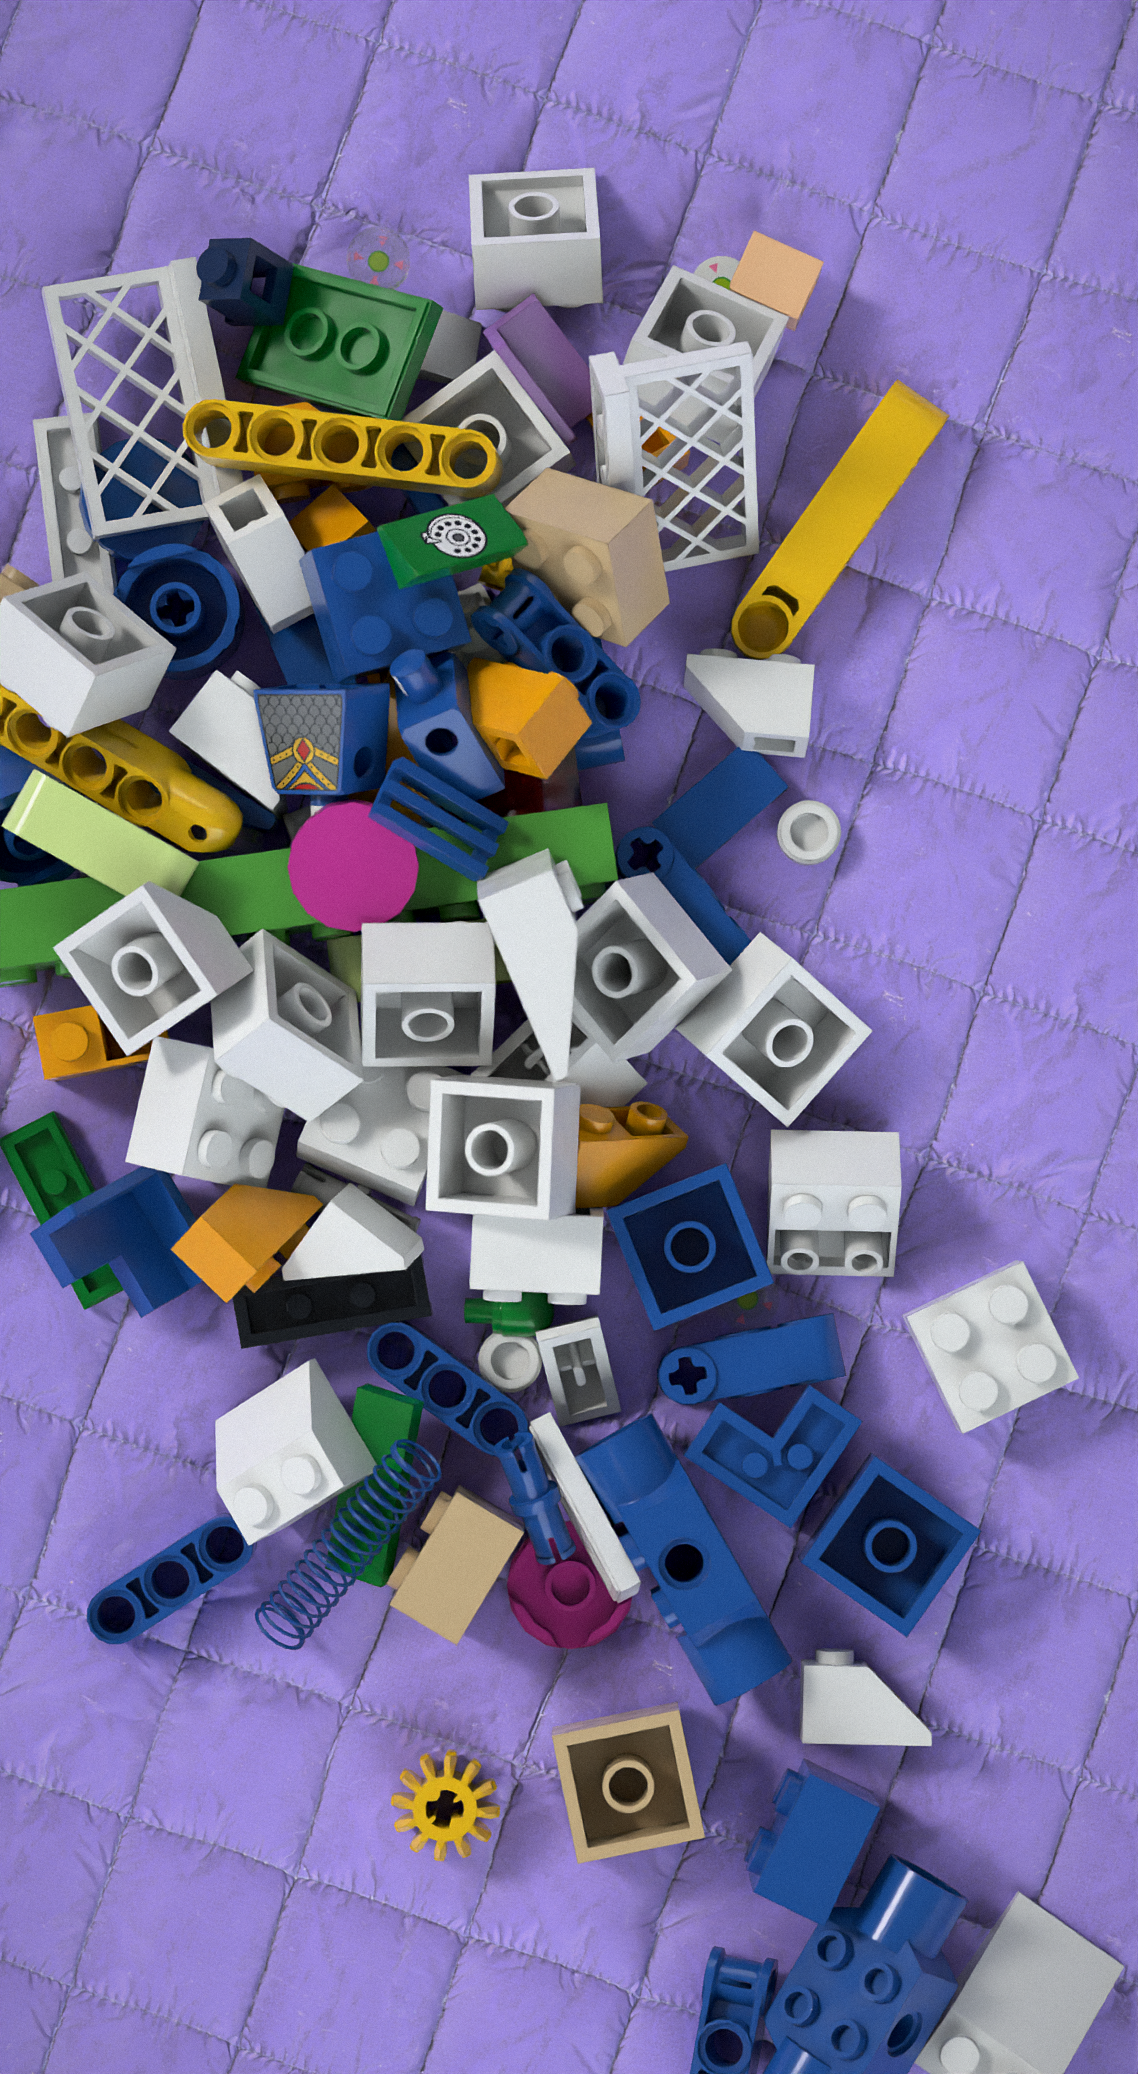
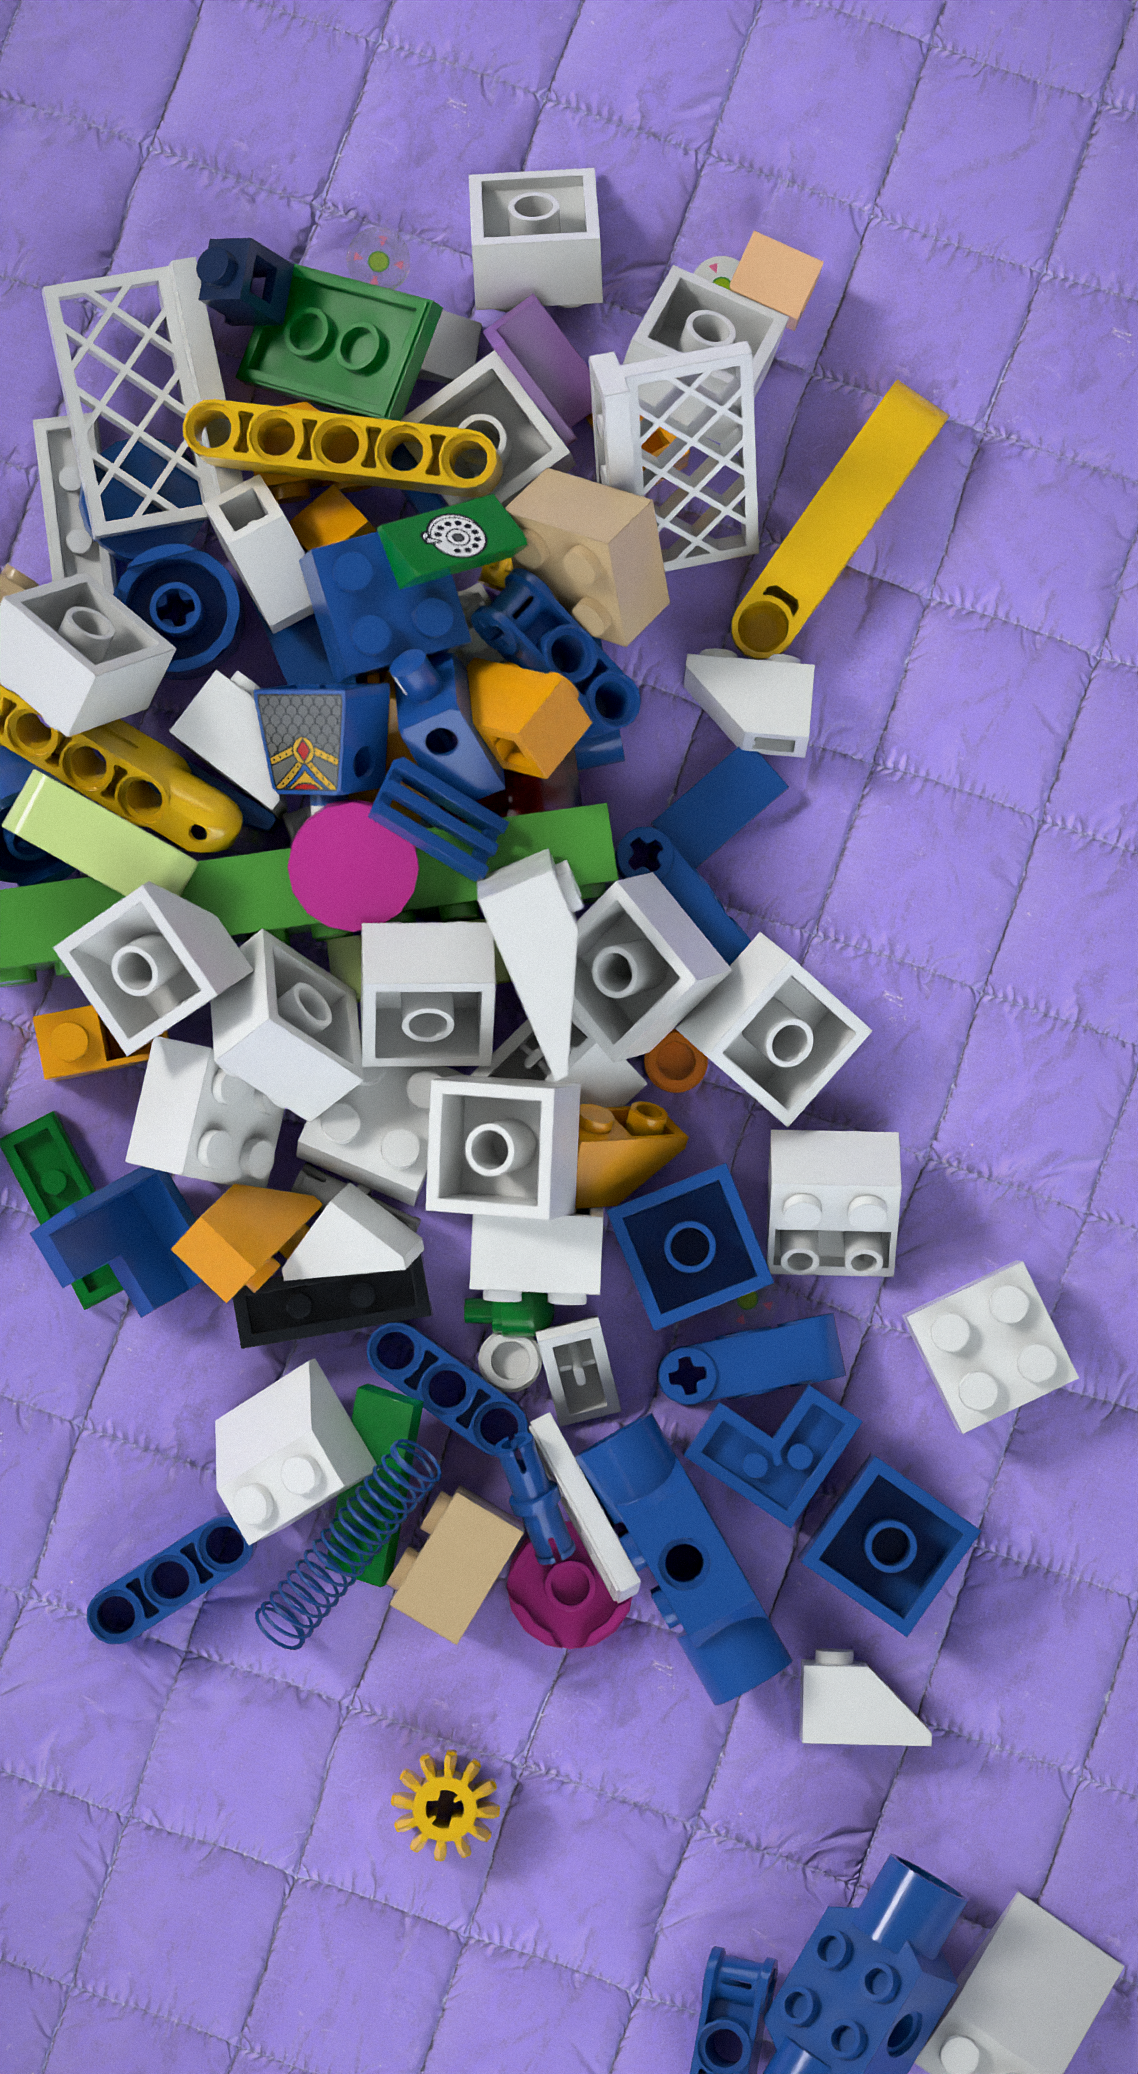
tan brick [552,1702,705,1864] -> none
blue brick [744,1758,881,1926] -> none
white tile [777,800,841,865] -> none
none -> orange tile [644,1029,708,1093]

